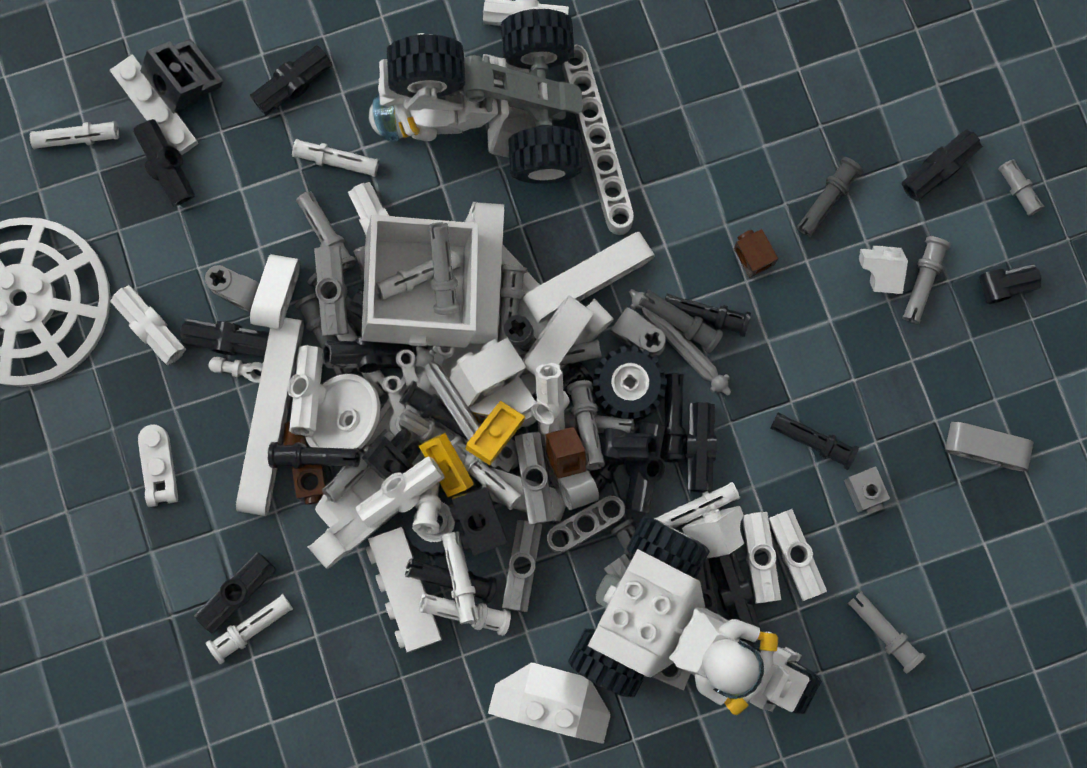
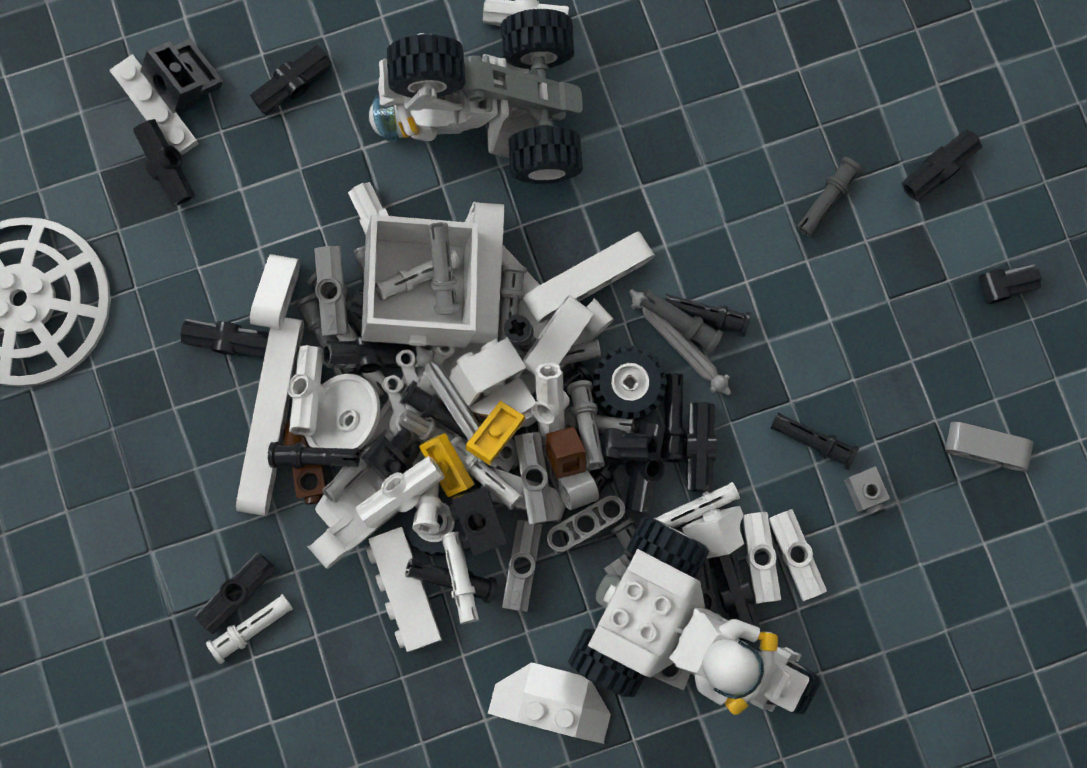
white pin [30,121,119,150] -> none
white piece [110,285,186,365] -> none
white plate [138,425,178,507] -> none
light grey piece [205,265,259,312] -> none
white piece [208,357,263,383] -> none
white pin [292,139,379,177] -> none
light grey pin [296,191,356,272] -> none
white pin [419,593,511,636] -> none
white beam [562,45,634,235] -> none
light grey piece [610,307,665,358] -> none
reddish brown brick [733,229,778,278] -> none
light grey pin [847,591,926,674] -> none
white brick [859,246,908,294] -> none
light grey pin [902,236,951,324] -> none
light grey pin [998,159,1045,216] -> none

